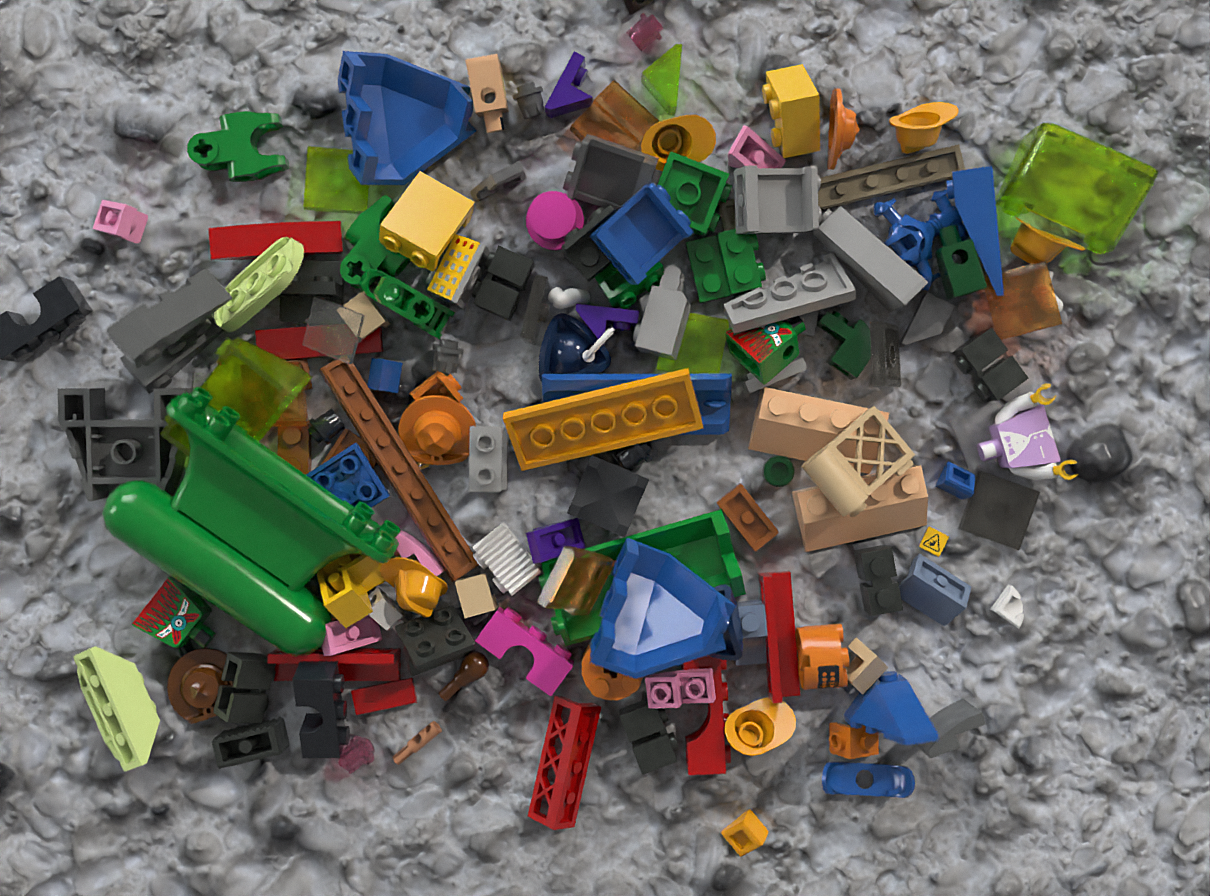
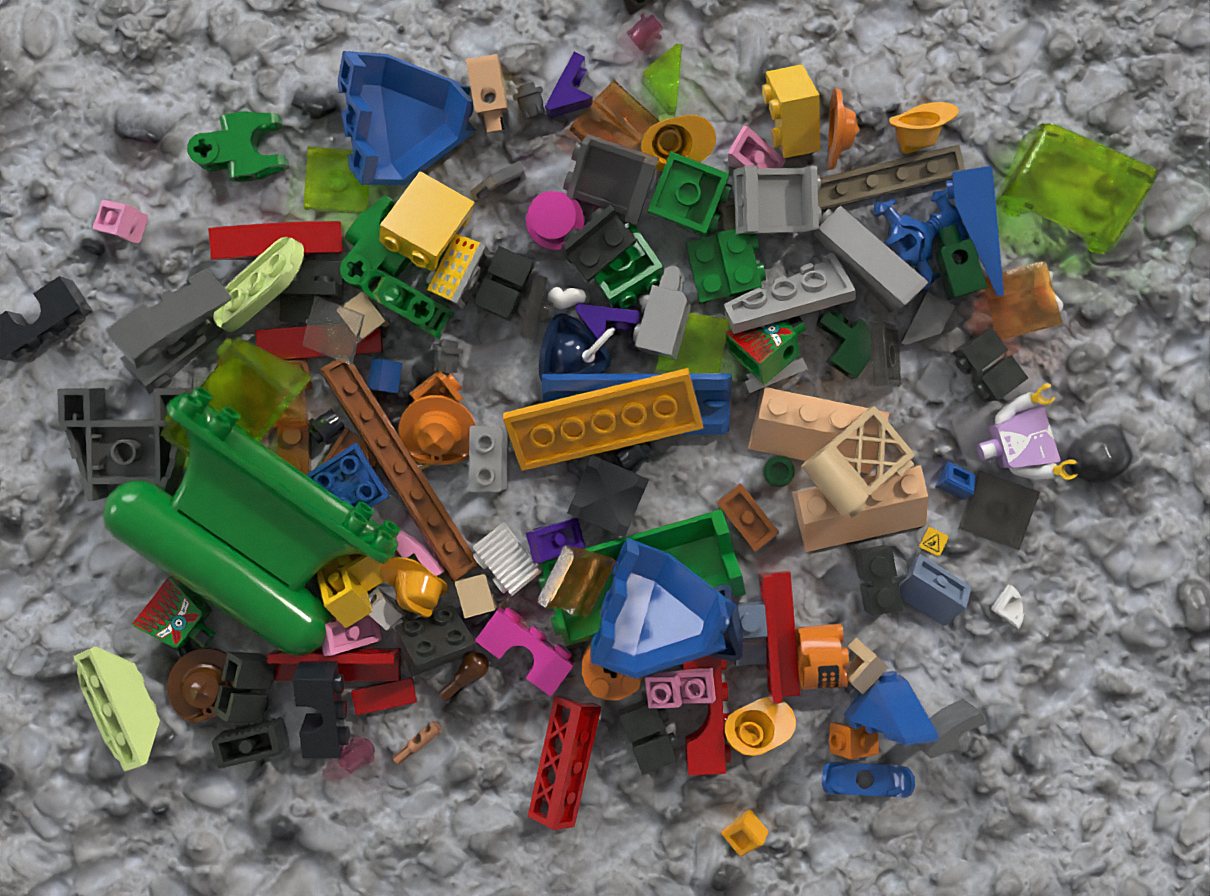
blue panel [589,183,694,285] -> none
light orange piece [1010,217,1085,265] -> none

